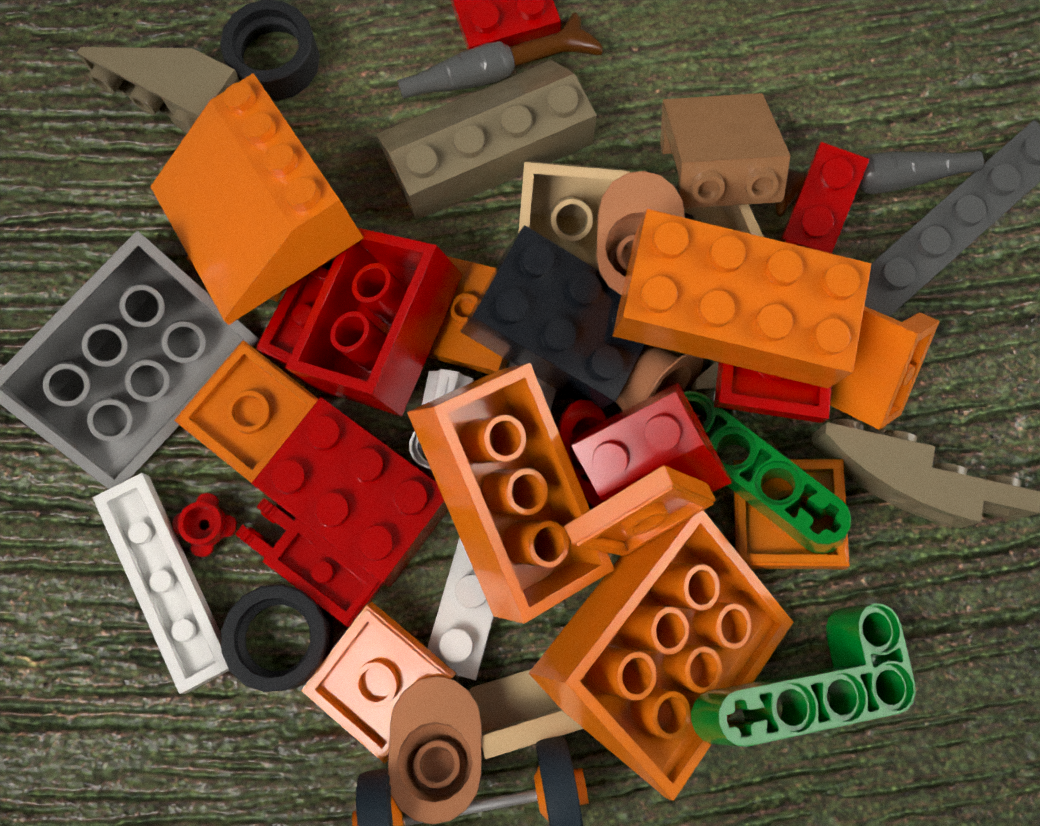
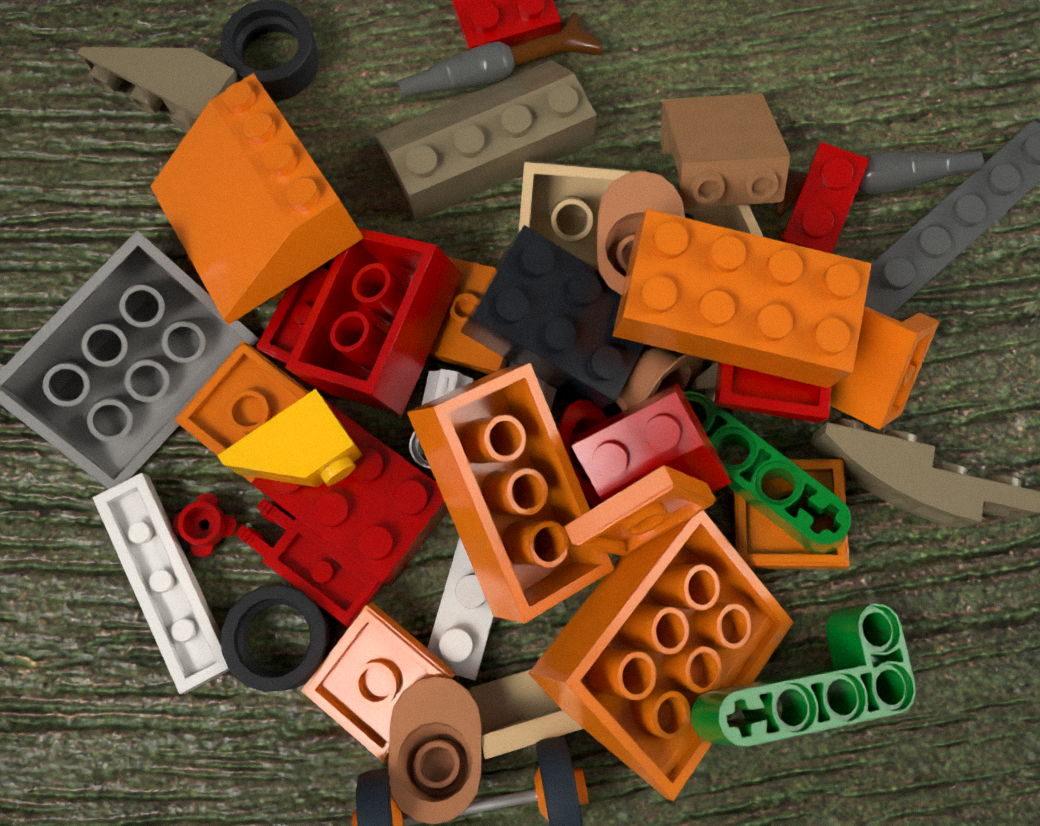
none -> yellow slope [217,389,363,487]

